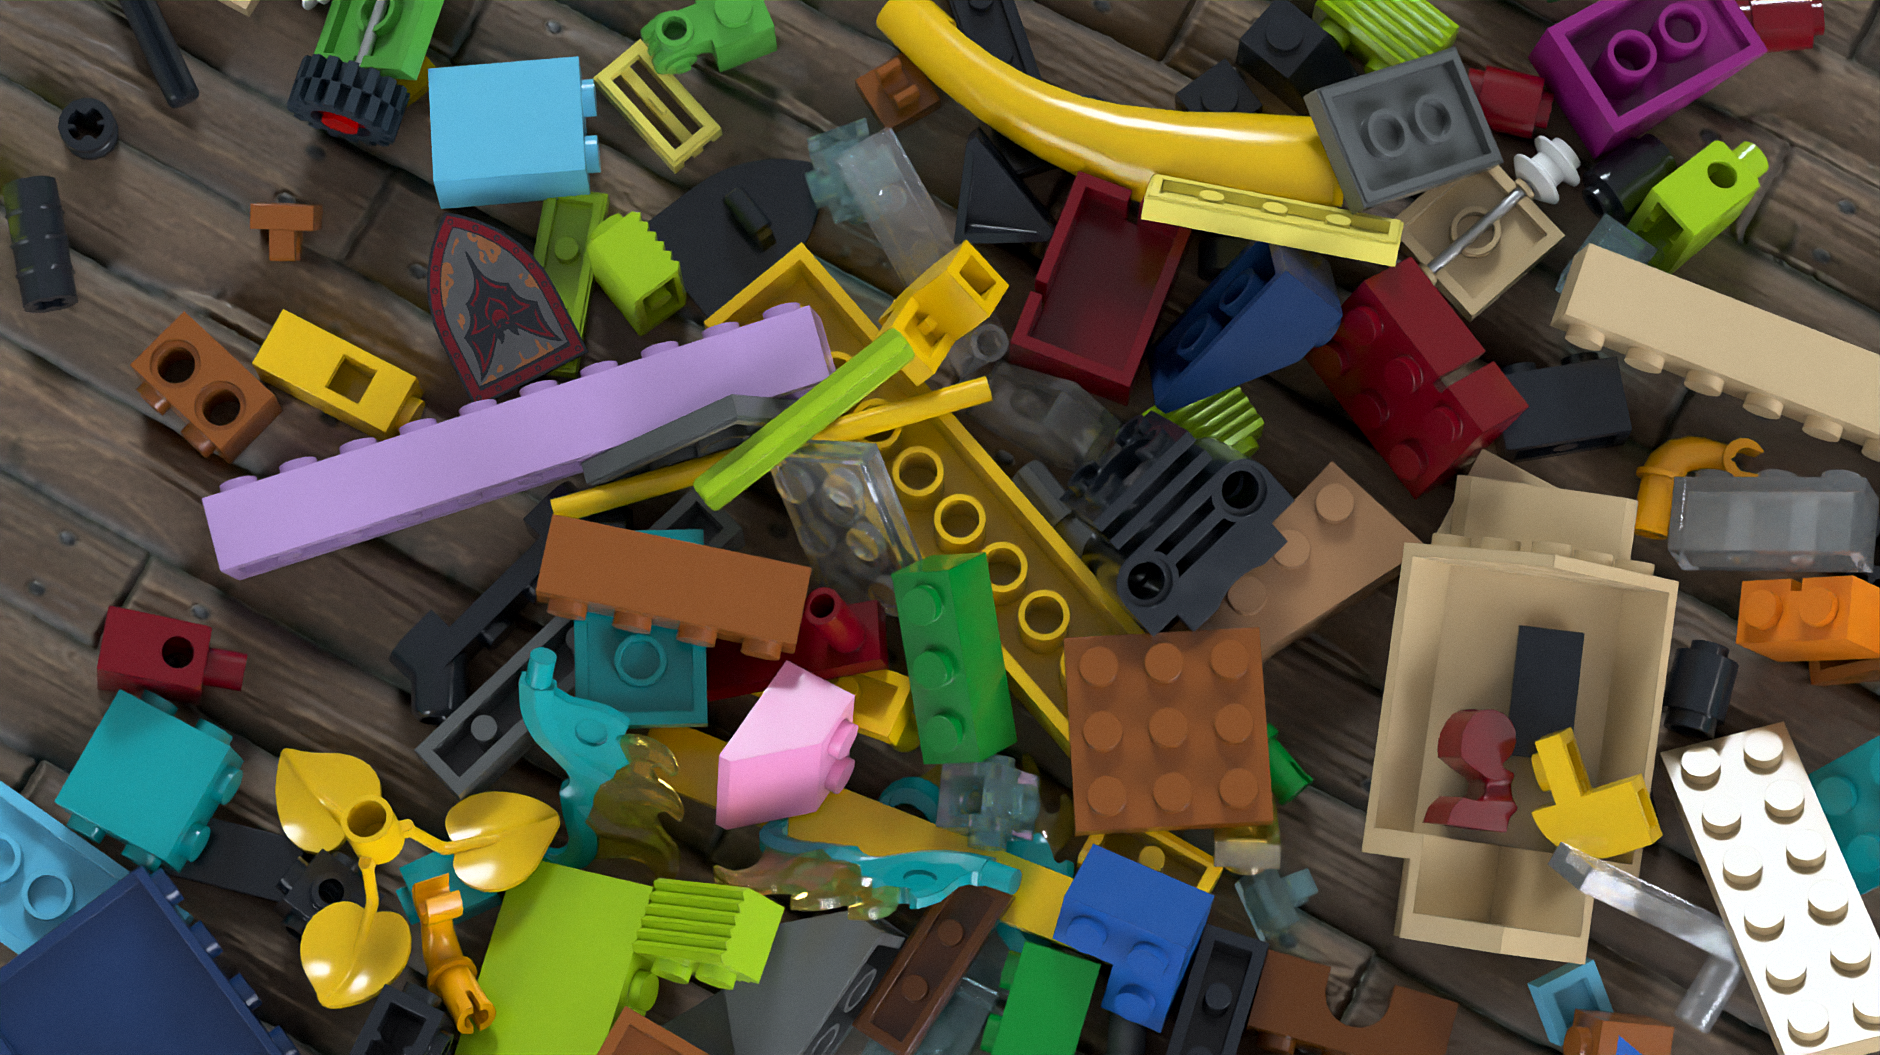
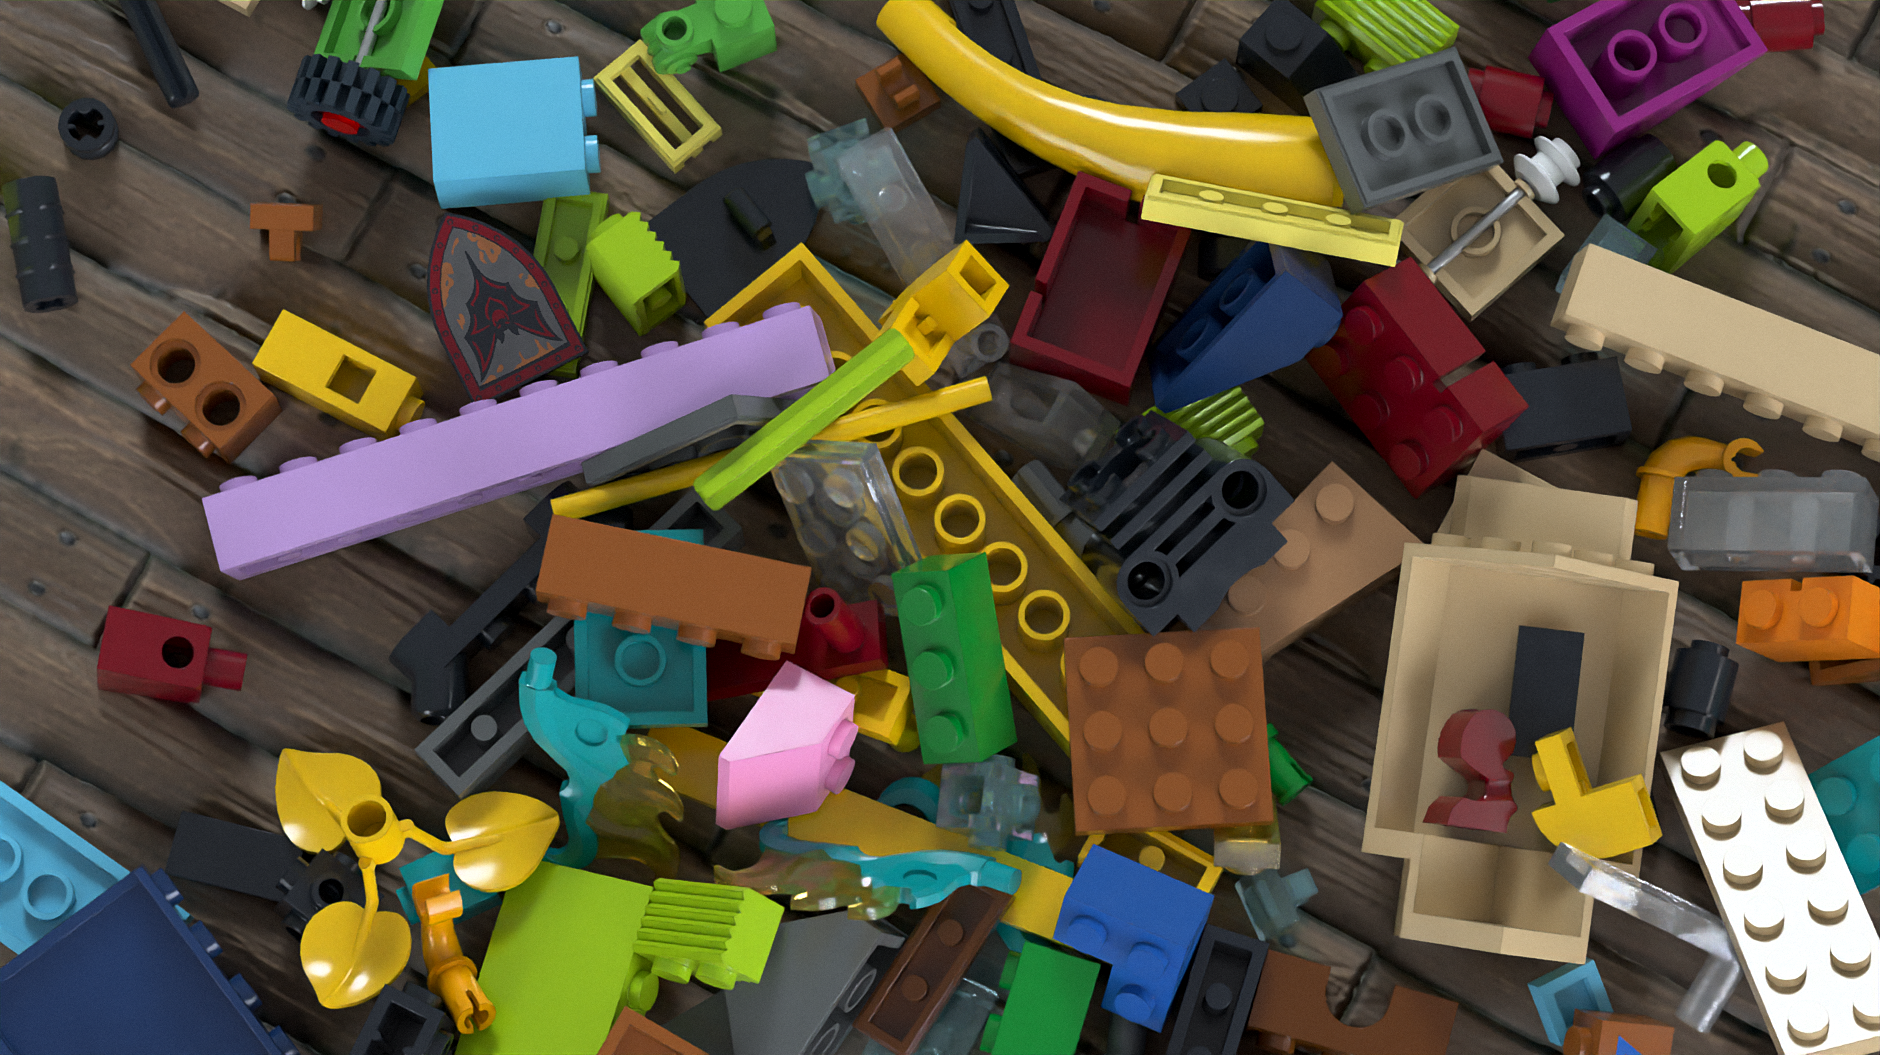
teal brick [54,689,244,873] -> none

